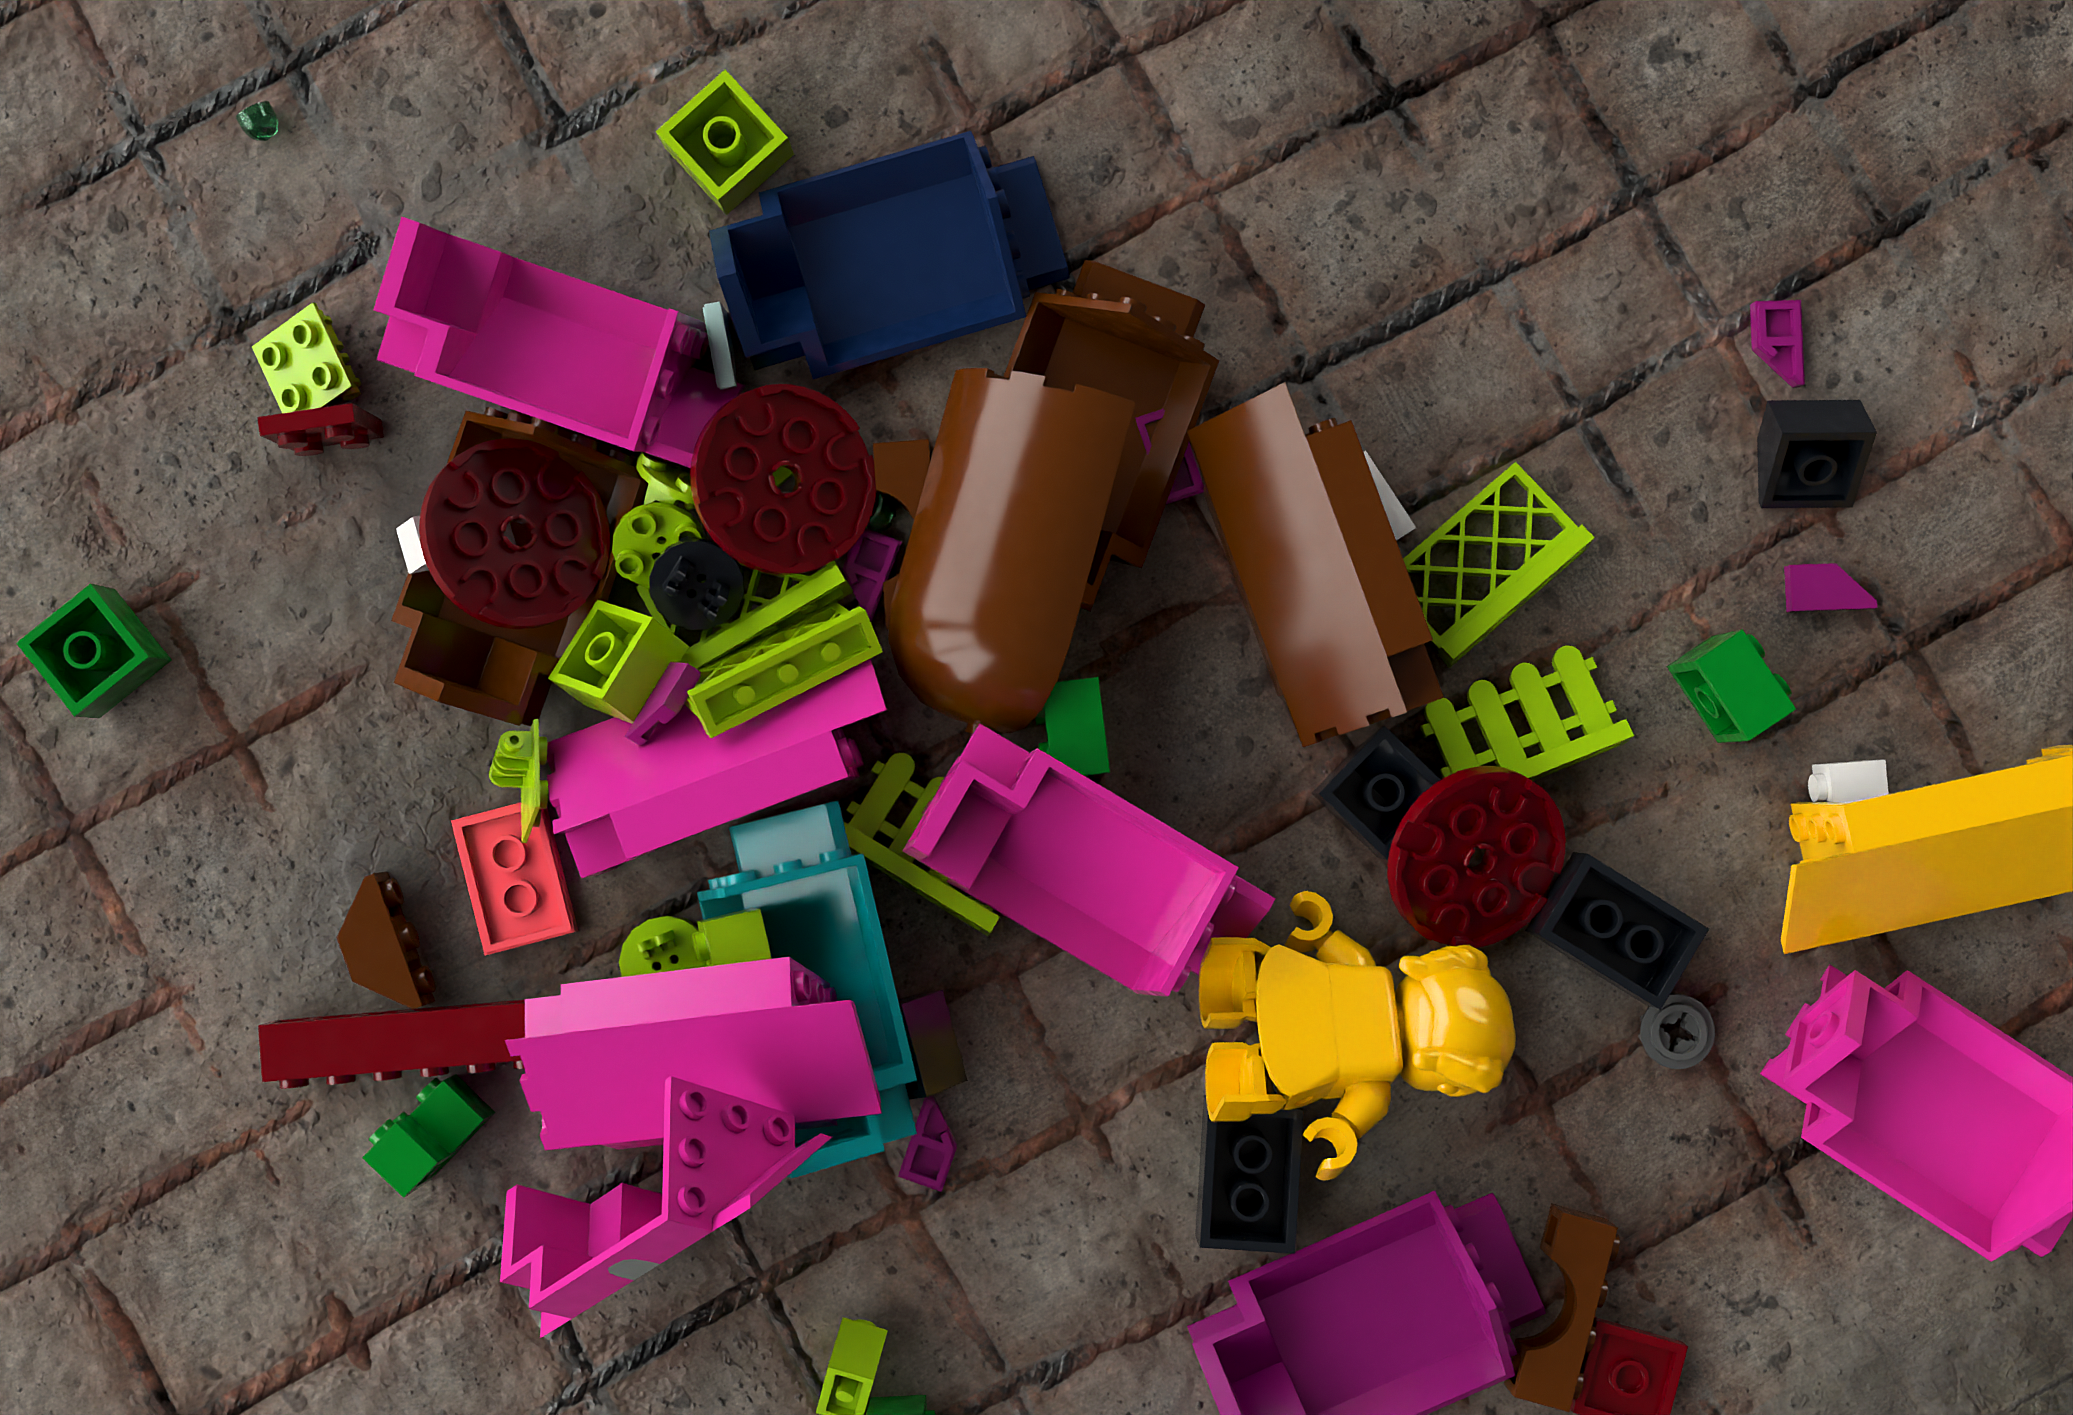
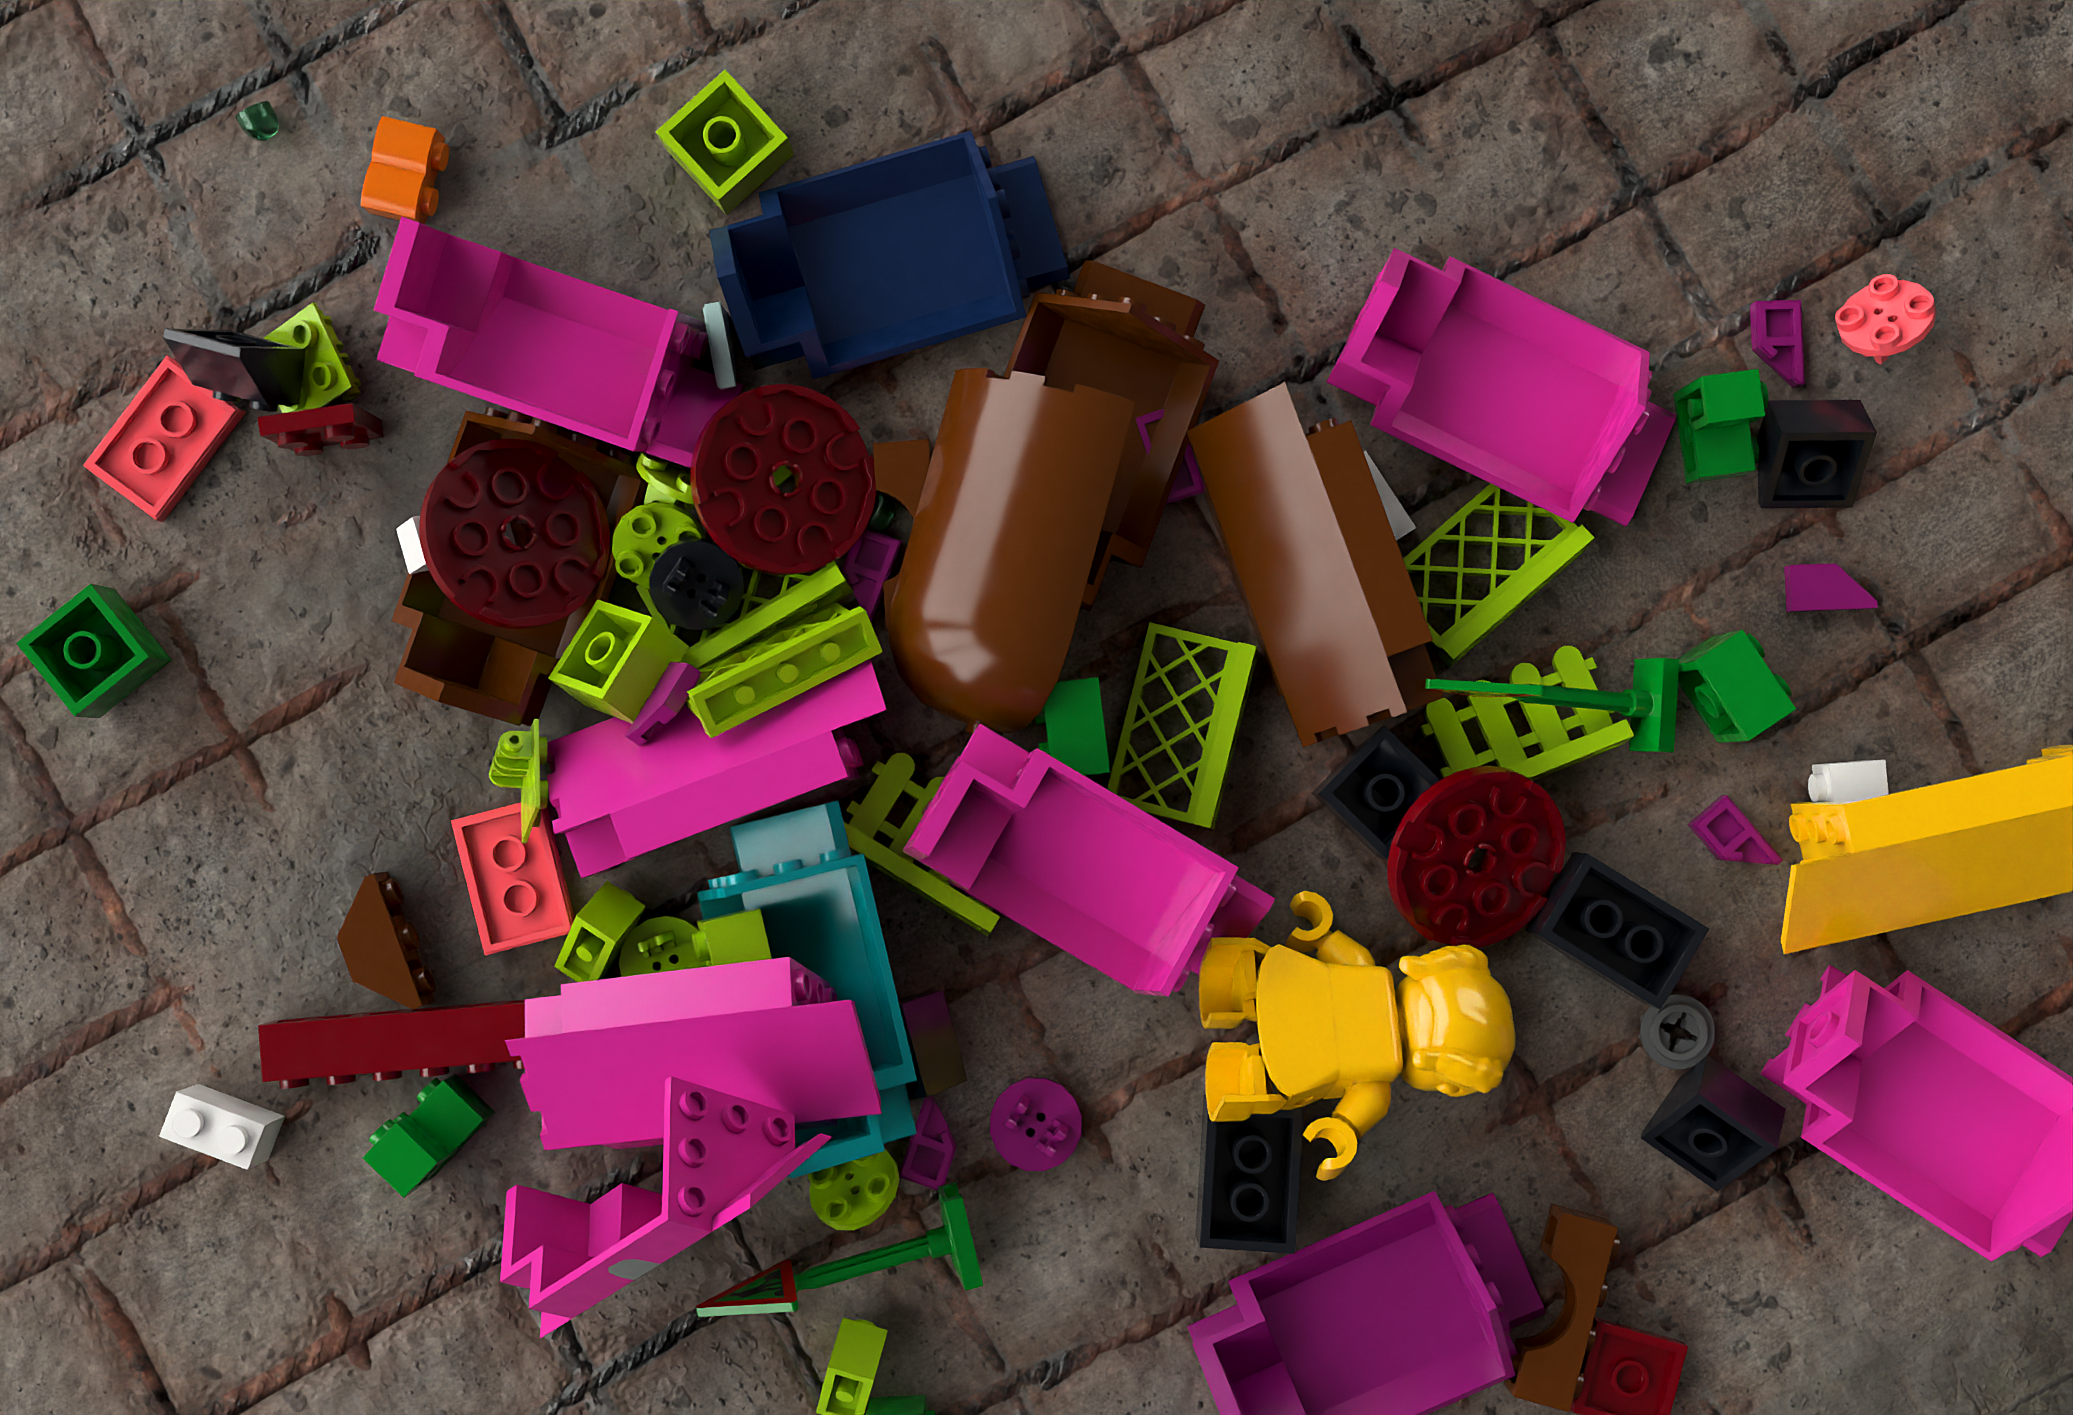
none -> coral tile [83,356,246,522]
none -> white brick [159,1084,285,1170]
none -> black slope [163,328,306,412]
none -> orange brick [361,116,449,224]
none -> lime slope [554,880,646,982]
none -> green piece [695,1182,984,1317]
none -> lime plate [808,1148,899,1230]
none -> magenta plate [990,1076,1082,1171]
none -> lime fence [1107,622,1259,829]
none -> dark pink panel [1327,248,1676,527]
none -> green piece [1425,658,1679,753]
none -> black slope [1641,1055,1786,1192]
none -> green brick [1673,369,1769,484]
none -> magenta tile [1687,795,1783,865]
none -> coral plate [1835,274,1937,365]

